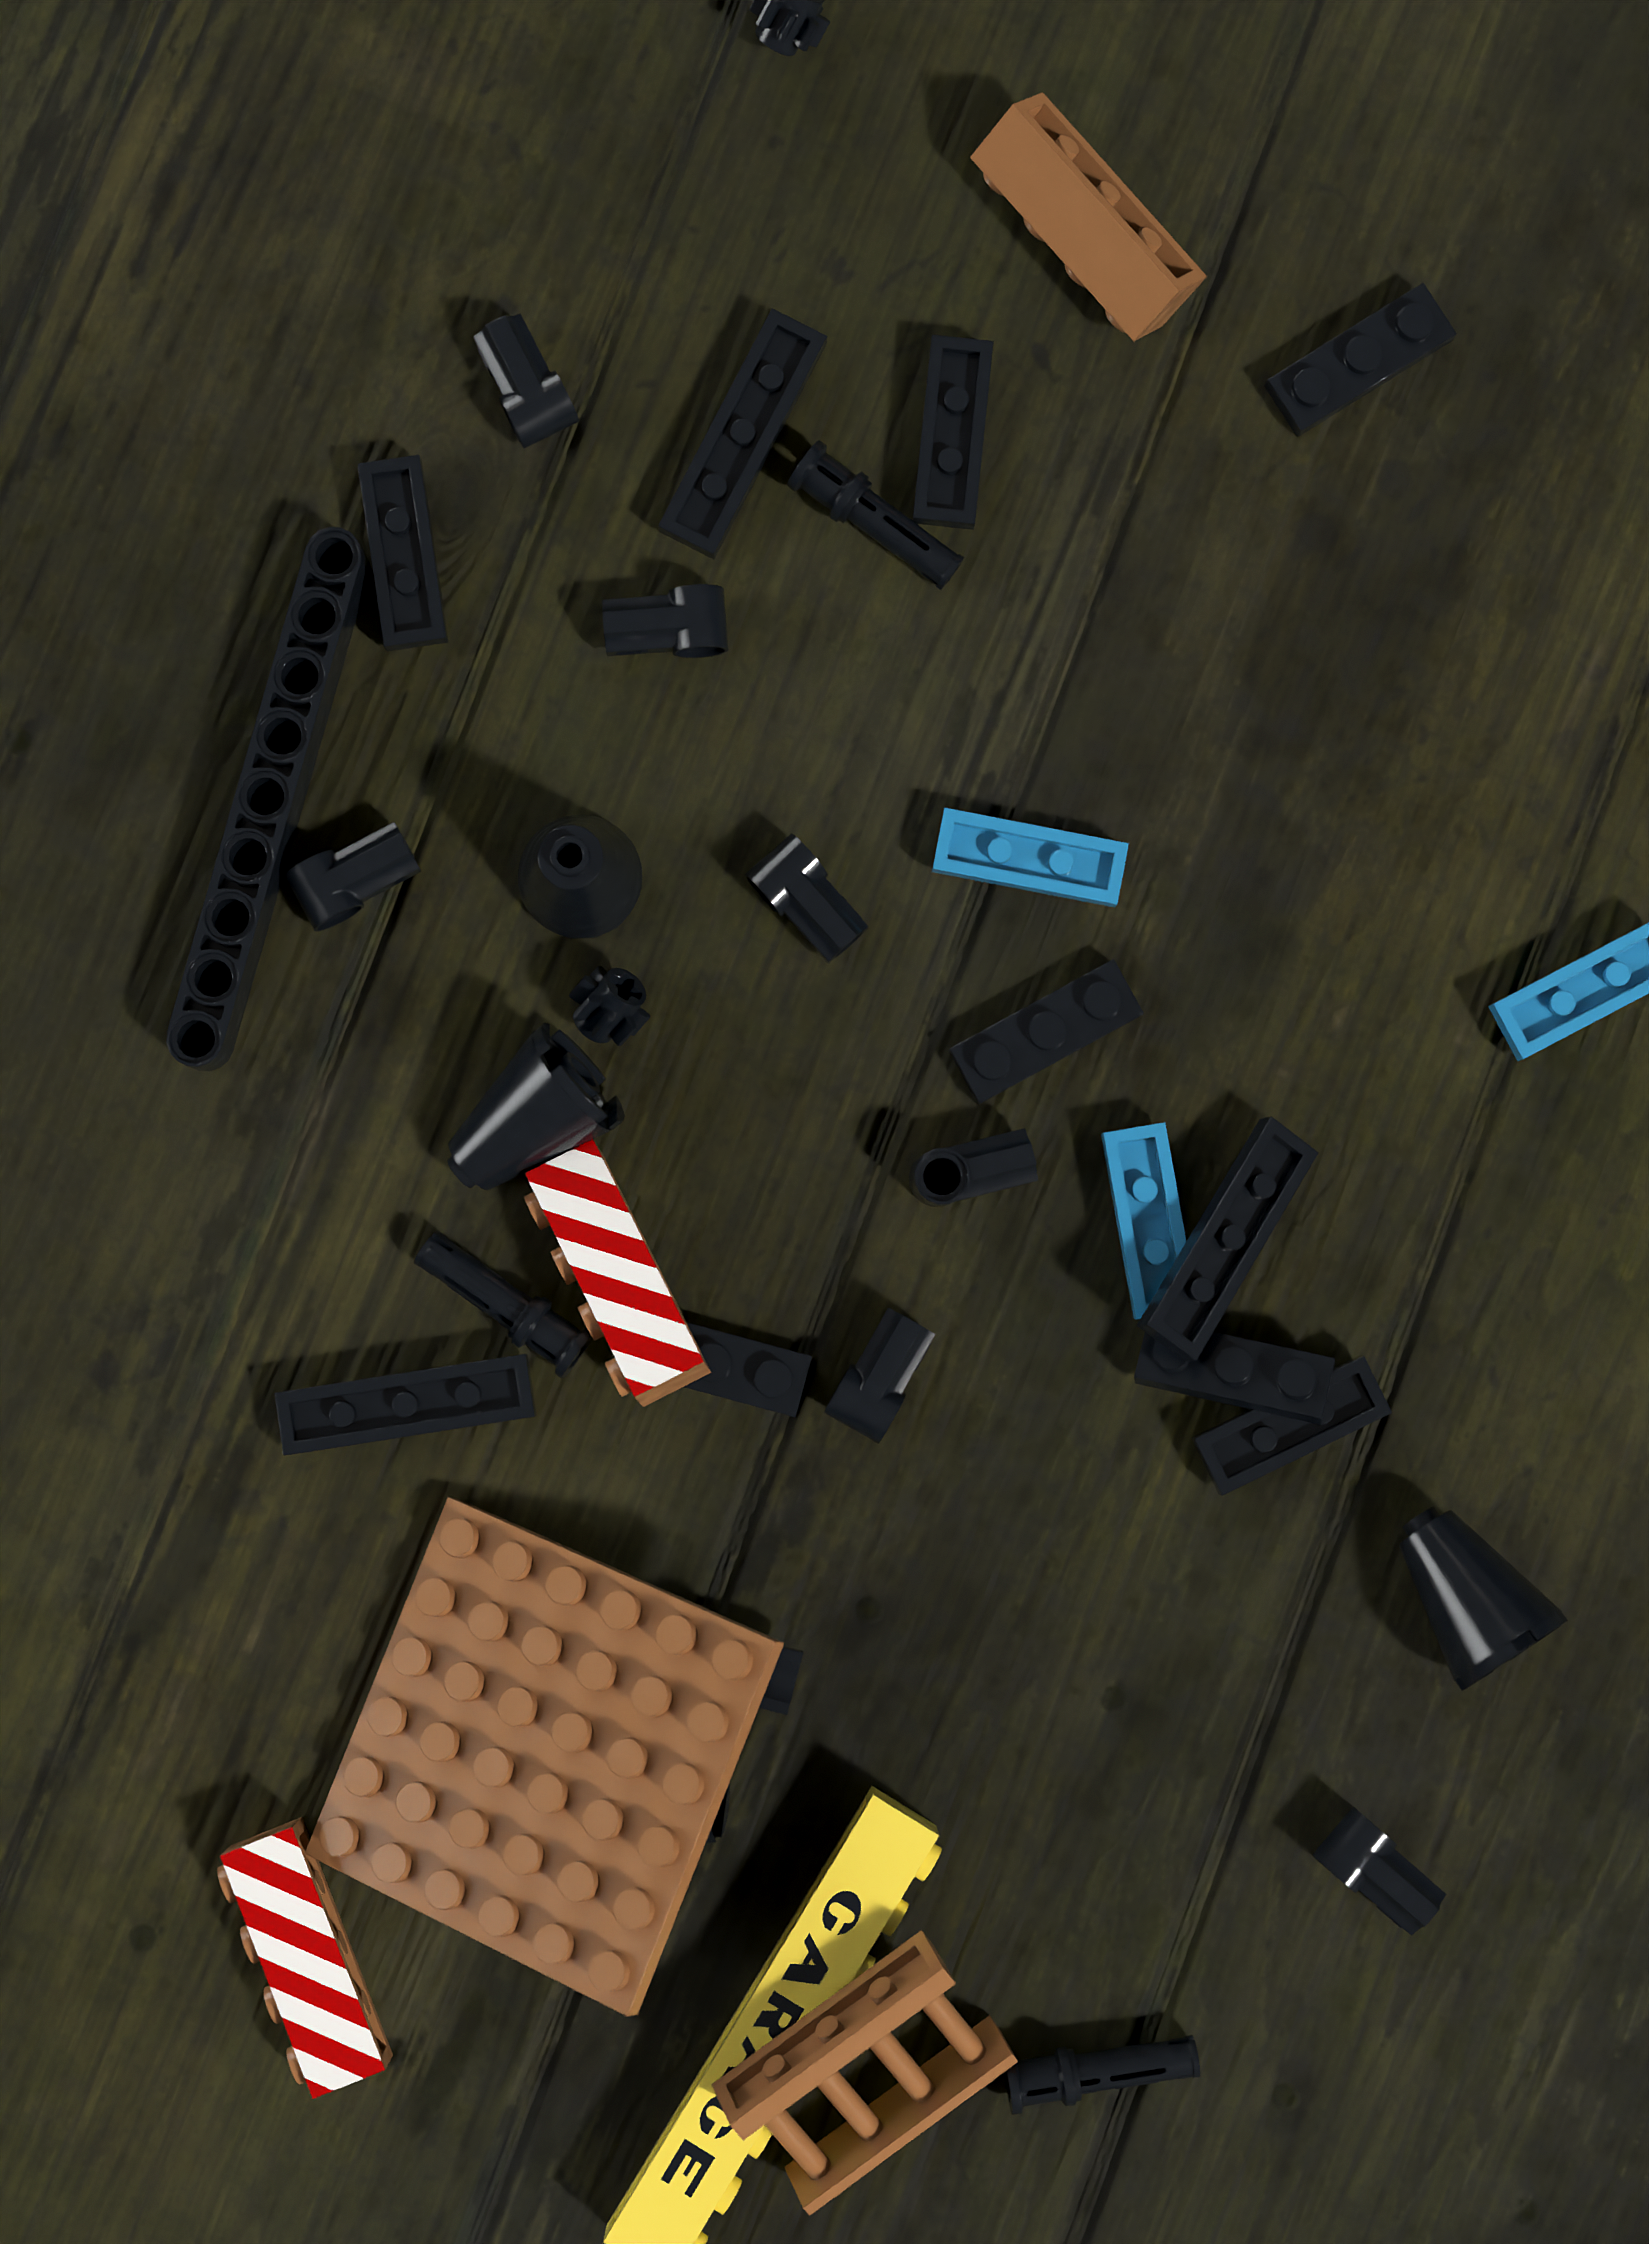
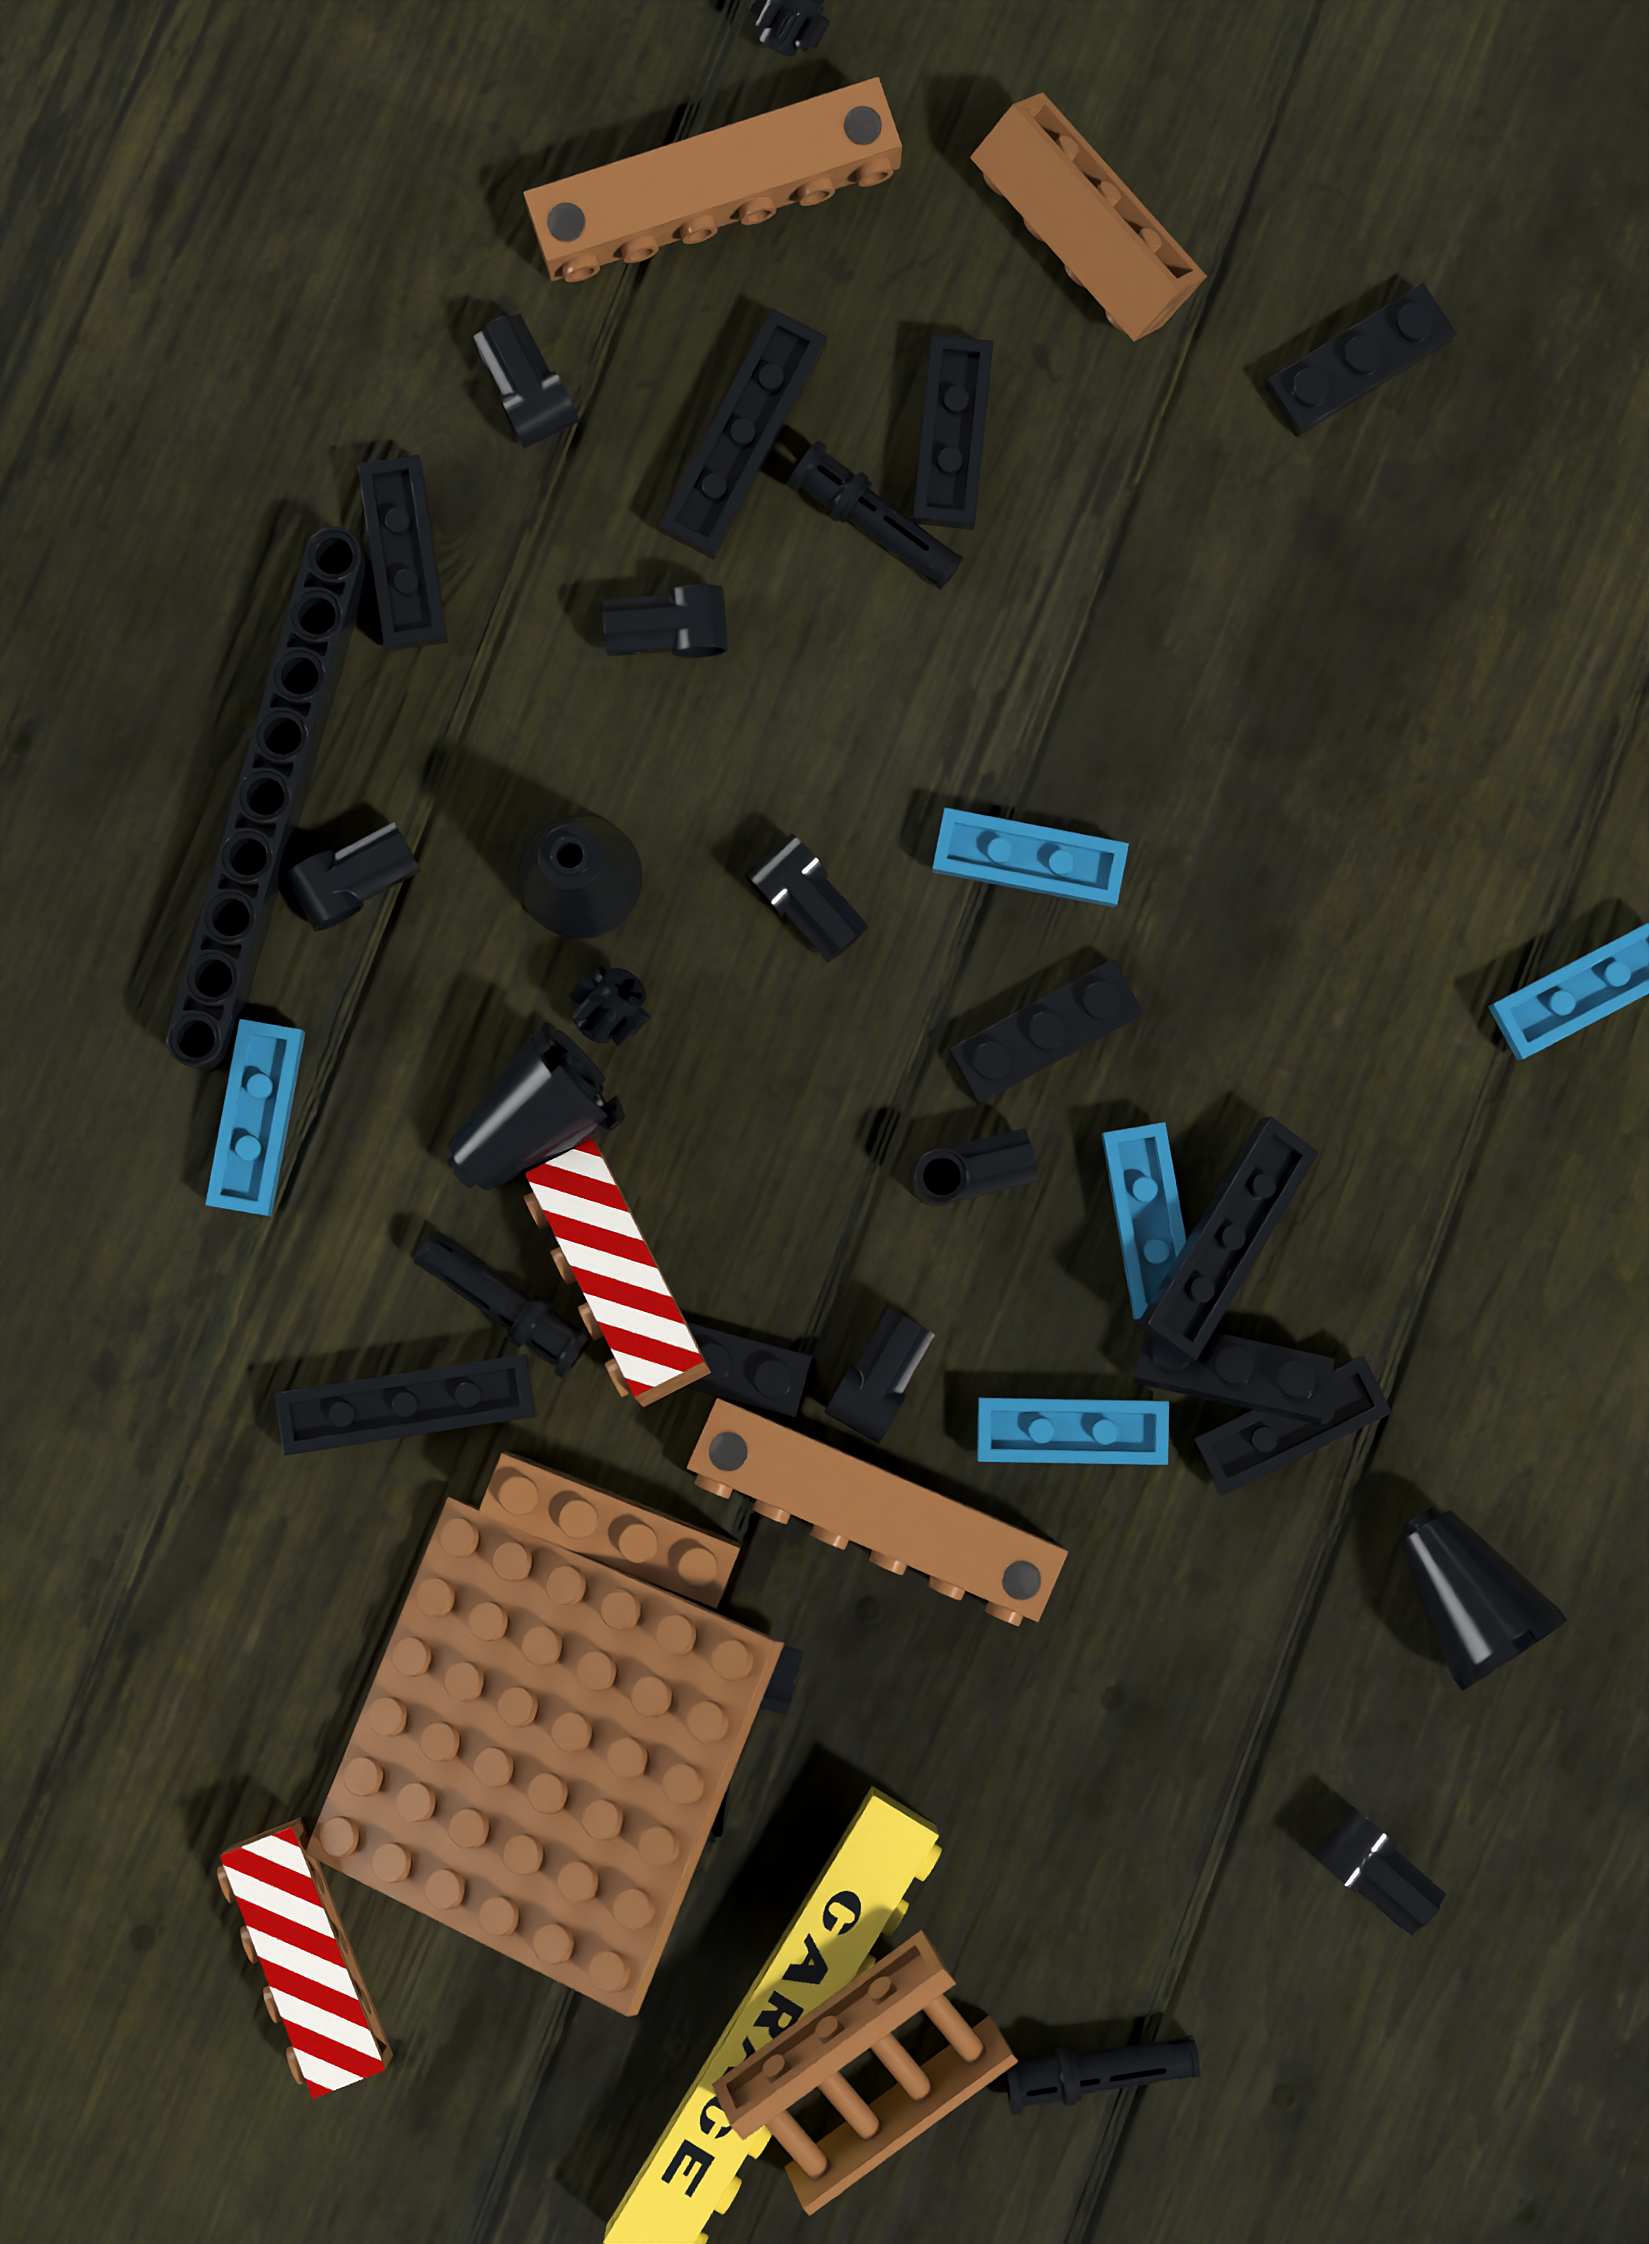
none -> dark azure plate [205,1019,305,1217]
none -> medium nougat brick [478,1450,741,1608]
none -> medium nougat piece [523,77,902,282]
none -> medium nougat piece [687,1397,1069,1626]
none -> dark azure plate [977,1397,1169,1465]

